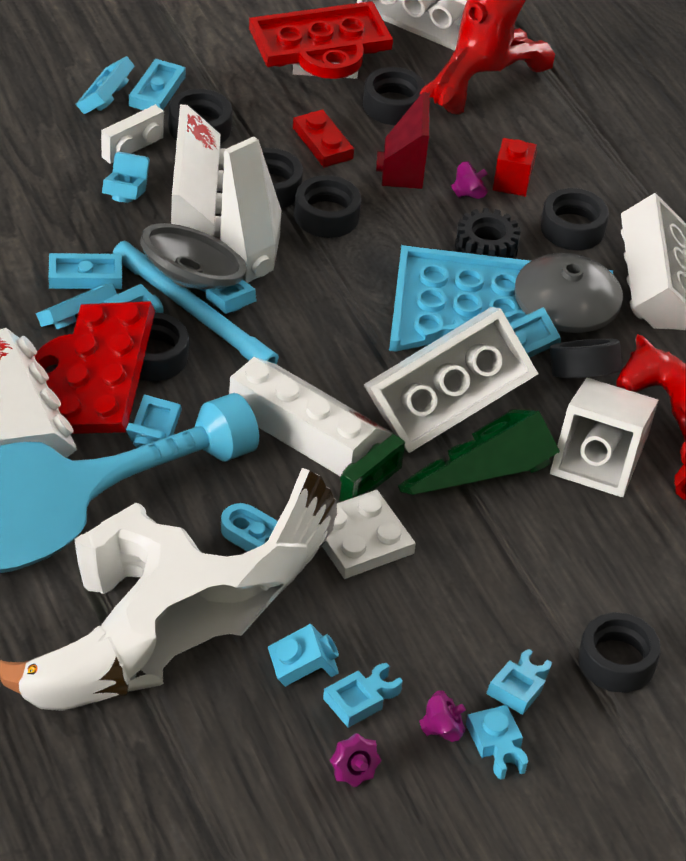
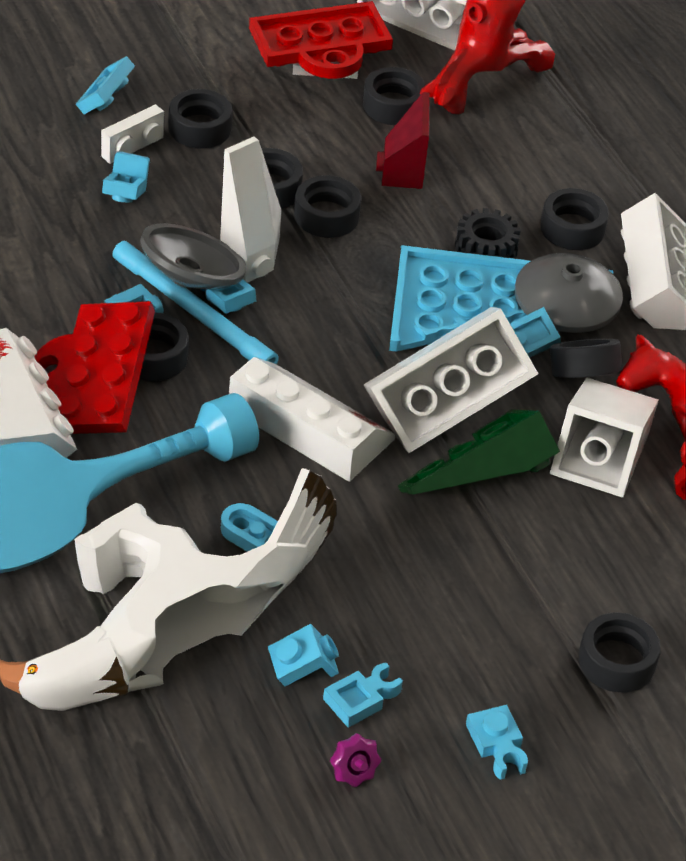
medium azure plate [36,283,117,329] -> none
medium azure plate [49,253,122,289] -> none
medium azure bracket [126,394,182,448] -> none
medium azure plate [129,59,186,110] -> none
white slope [171,104,226,237] -> none
red plate [293,109,354,168] -> none
white plate [322,490,416,579] -> none
dark green plate [339,433,405,502] -> none
magenta piece [419,690,466,742] -> none
magenta piece [451,161,488,199] -> none
medium azure plate [486,649,552,715] -> none
red slope [493,138,537,197] -> none

